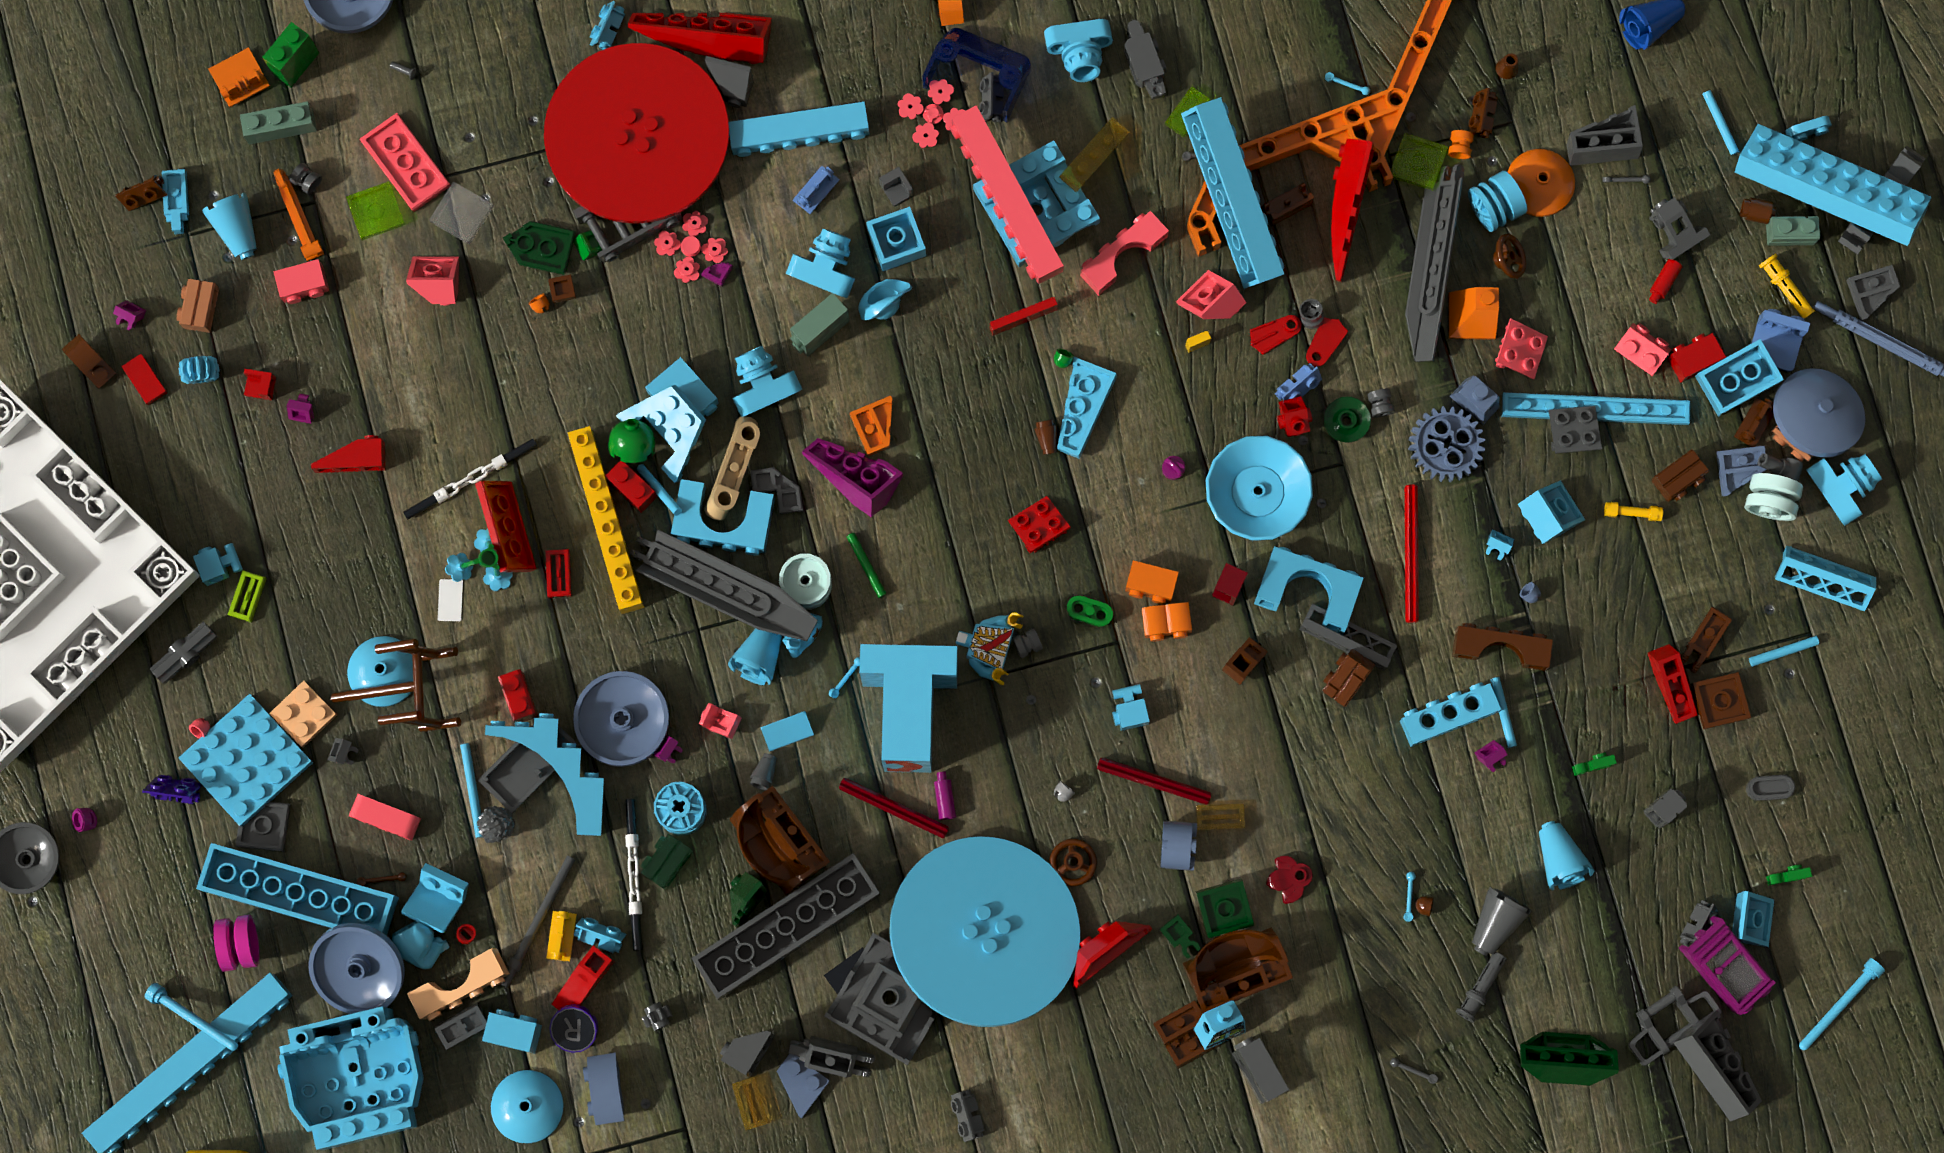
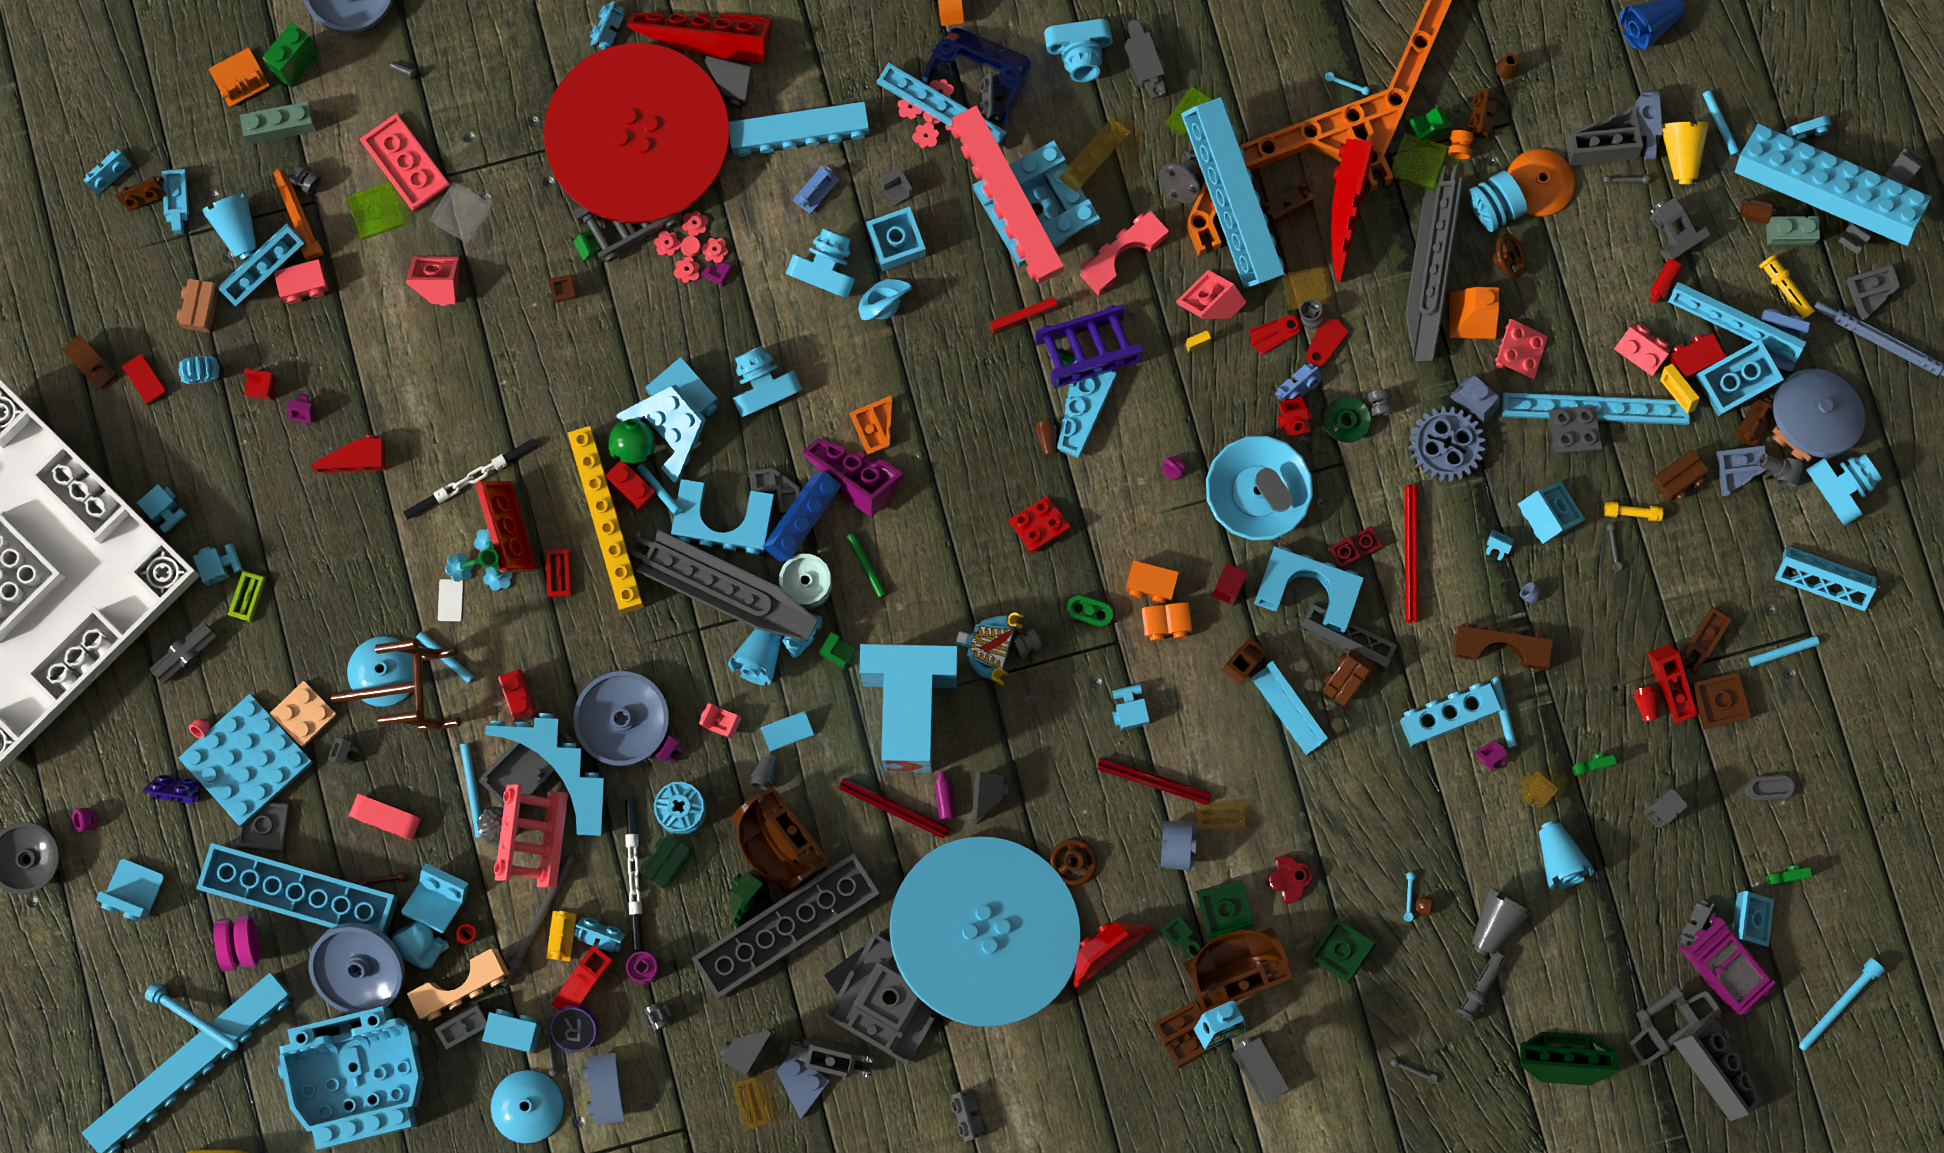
magenta tile [113,300,146,330] -> none
dark green tile [503,221,576,275] -> none
orange hinge [529,293,549,314] -> none
tan plate [704,416,760,520] -> none
sand green brick [790,293,850,357] -> none
medium azure hinge [829,657,860,698] -> none
light grey hinge [1054,781,1075,802] -> none
light aqua wheel [1744,473,1803,521] -> none
none -> medium azure hinge [83,149,132,195]
none -> medium azure bracket [96,859,164,921]
none -> medium azure brick [137,484,187,534]
none -> medium azure brick [219,223,304,307]
none -> medium azure bar [416,631,475,684]
none -> coral fence [494,784,568,888]
none -> dark grey hinge [543,1027,558,1077]
none -> magenta wheel [626,951,660,984]
none -> blue brick [762,471,842,561]
none -> green panel [819,632,856,670]
none -> medium azure tile [877,63,1007,146]
none -> dark grey slope [972,771,1009,824]
none -> dark purple fence [1035,304,1143,389]
none -> flat silver piece [1159,159,1202,203]
none -> medium azure fence [1251,661,1328,755]
none -> dark grey tile [1255,468,1292,512]
none -> clear yellow piece [1282,267,1329,311]
none -> dark green hinge [1309,918,1376,984]
none -> dark red slope [1329,526,1383,568]
none -> green panel [1410,106,1451,140]
none -> clear yellow brick [1518,770,1559,809]
none -> dark grey hinge [1606,523,1622,572]
none -> red cone [1633,685,1658,721]
none -> sand blue piece [1635,90,1663,160]
none -> yellow tile [1660,364,1699,414]
none -> yellow cone [1662,122,1708,185]
none -> medium azure plate [1668,282,1806,362]

